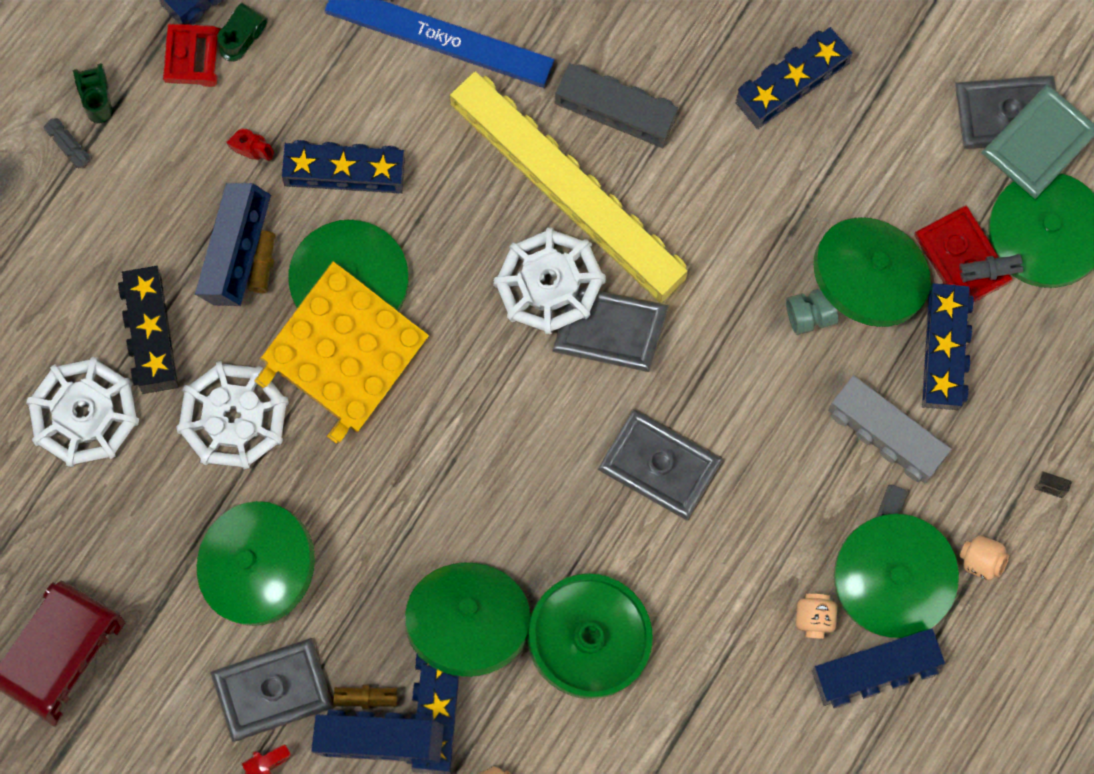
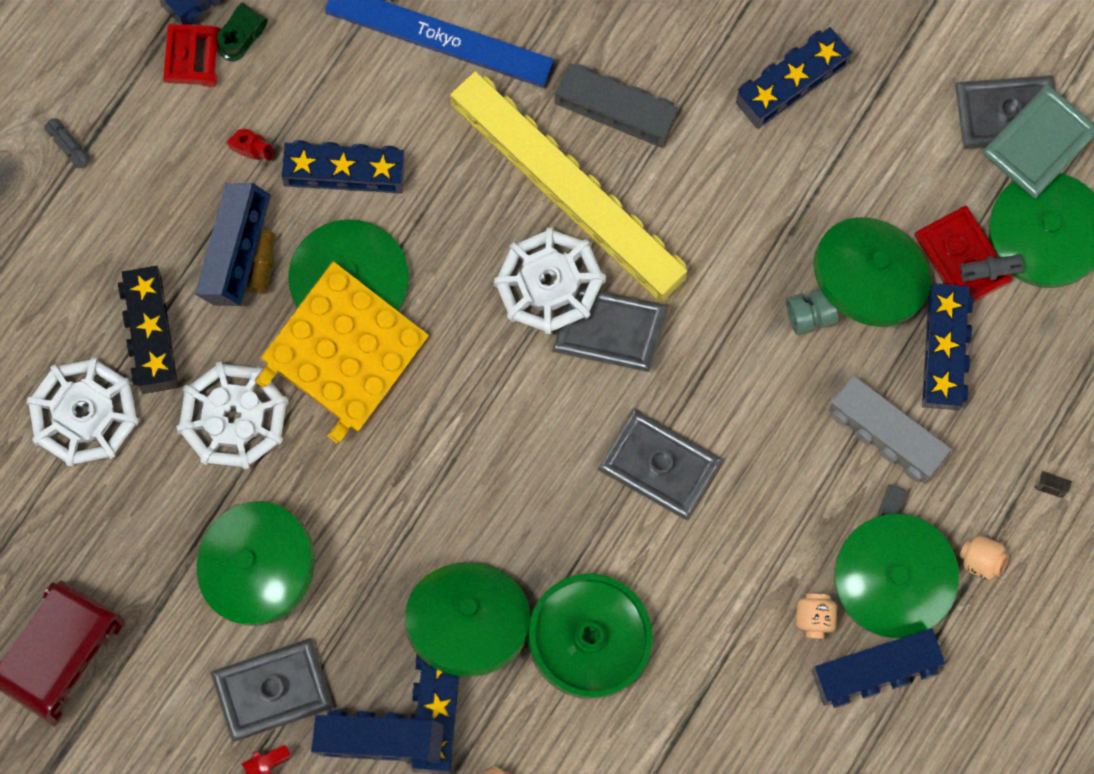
dark green piece [73,63,112,123] -> none
pearl gold pin [334,684,397,710] -> none

